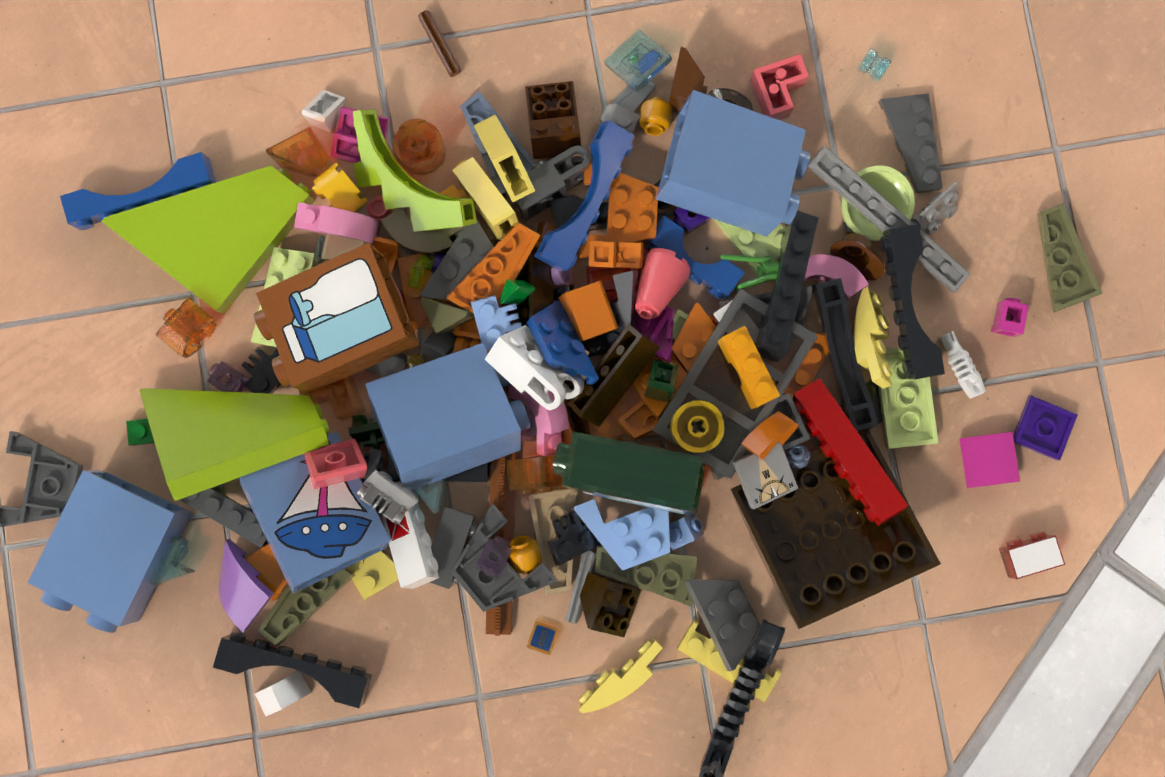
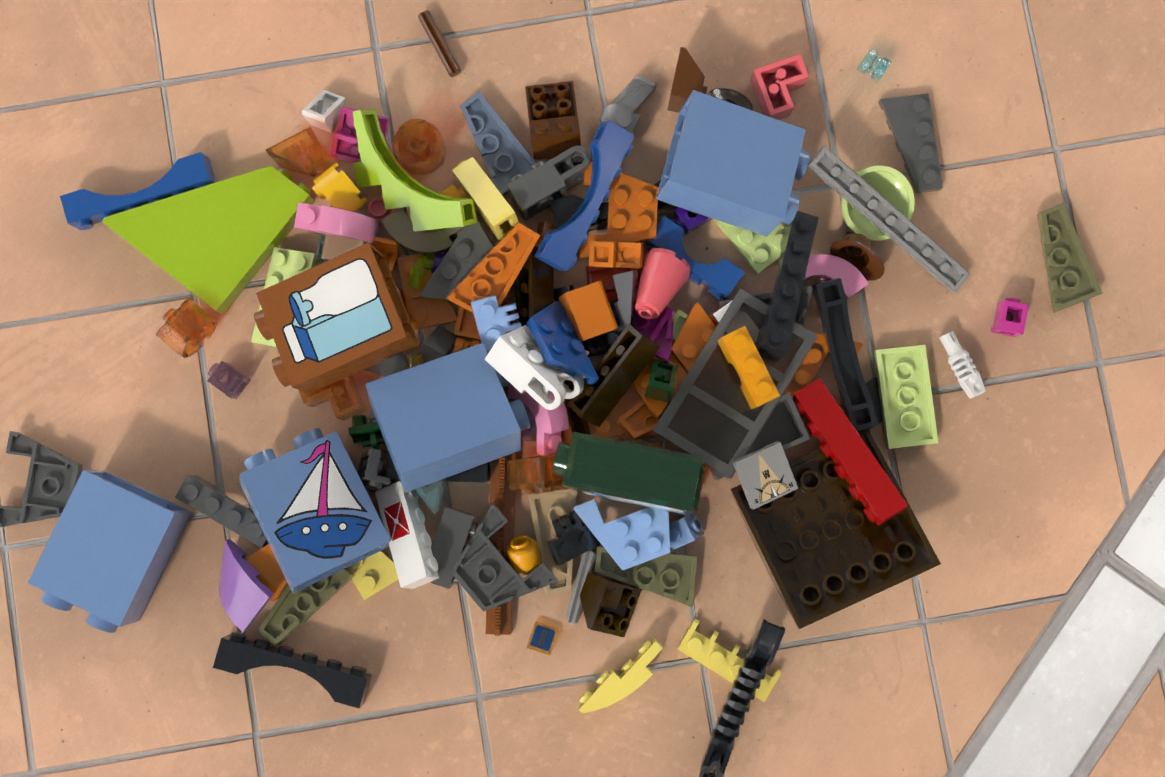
green plate [126,418,155,446] -> none
lime slope [139,388,330,501] -> none
clear light blue slope [150,536,195,585] -> none
black hinge [241,347,281,394] -> none
white slope [255,671,312,716] -> none
coral slope [304,439,367,490] -> none
light grey hinge [356,470,419,523] -> none
olive slope [421,297,474,334] -> none
light yellow slope [473,114,535,202] -> none
clear purple brick [475,536,513,579] -> none
green slope [499,279,535,305] -> none
lavender tile [551,267,572,286] -> none
clear light blue tile [604,29,672,92] -> none
light orange head [639,97,672,136] -> none
yellow brick [670,400,724,453] -> none
dark grey wing [685,579,760,671] -> none
bright green plant [720,254,779,292] -> none
orange slope [741,411,799,460] -> none
sand blue plate [786,445,811,468] -> none
light yellow slope [854,286,892,389] -> none
black arch [880,224,945,380] -> none
light grey hinge [911,181,958,235] -> none
dark pink slope [960,432,1020,488] -> none
white brick [999,531,1065,579] -> none
dark purple tile [1013,395,1078,461] -> none

